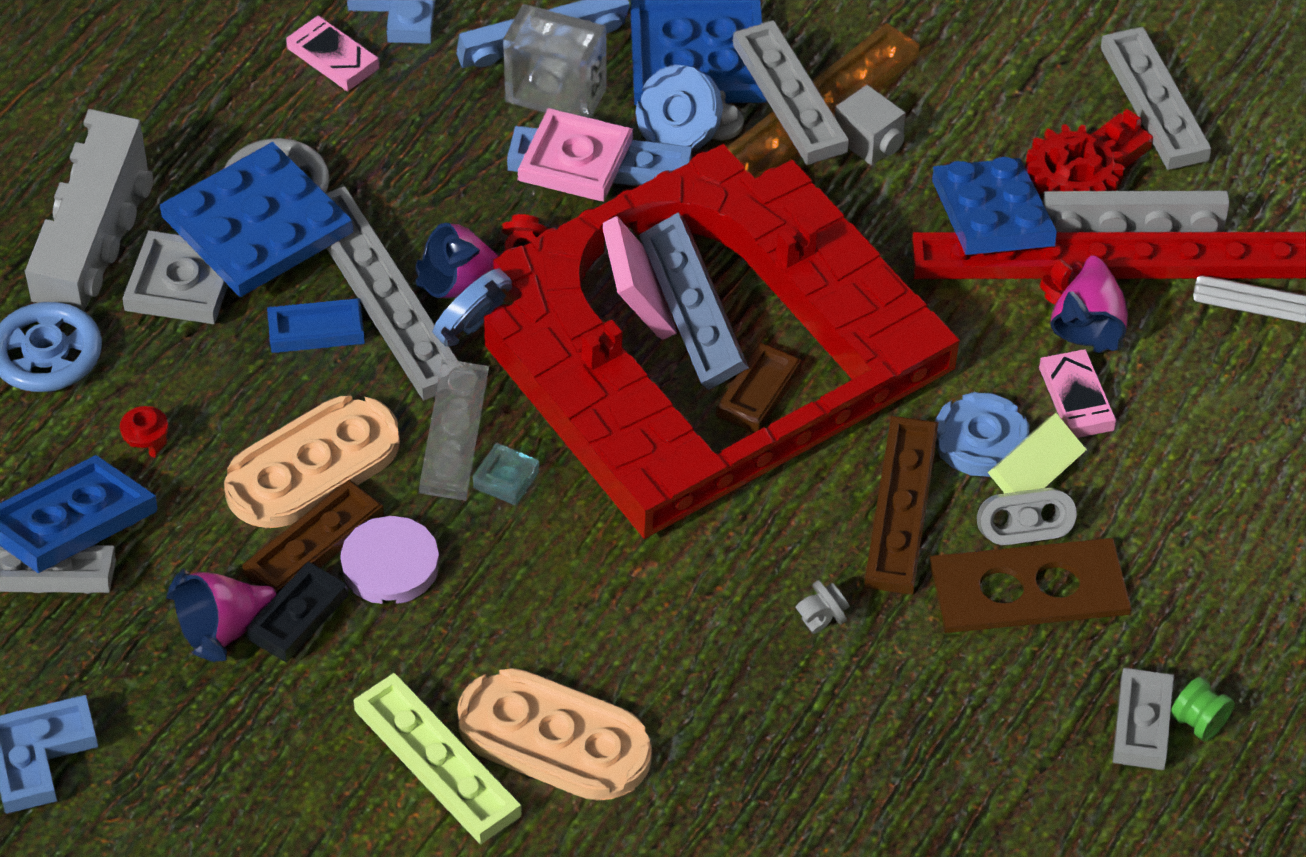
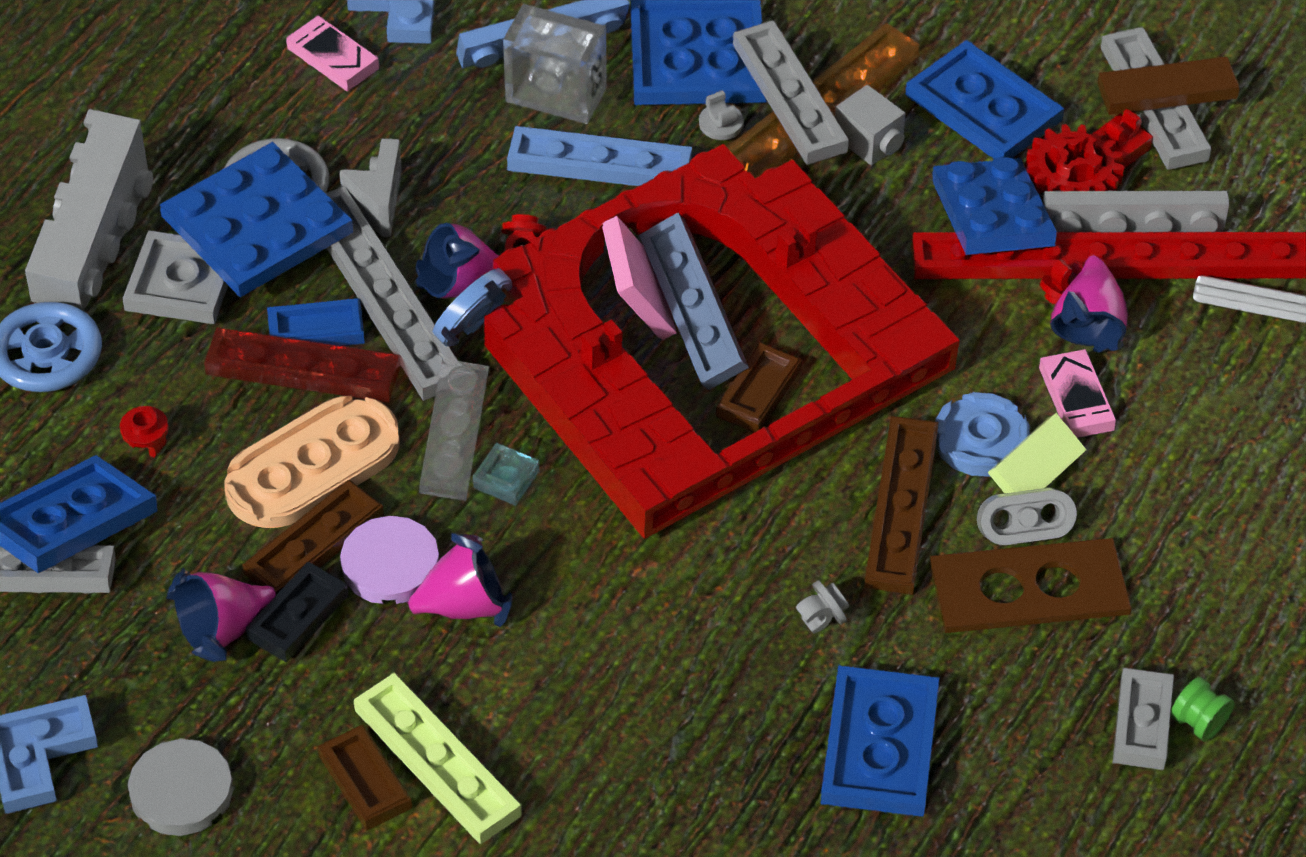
light nougat tile [457,669,652,800] -> none
bright pink tile [518,108,633,202] -> none
medium blue tile [635,64,723,152] -> none
none -> light grey tile [128,739,233,836]
none -> clear red plate [204,327,400,403]
none -> reddish brown tile [317,724,412,831]
none -> light grey slope [340,138,402,237]
none -> dark pink hat [408,533,512,627]
none -> blue plate [820,665,939,817]
none -> blue plate [905,40,1064,159]
none -> reddish brown tile [1097,56,1240,115]

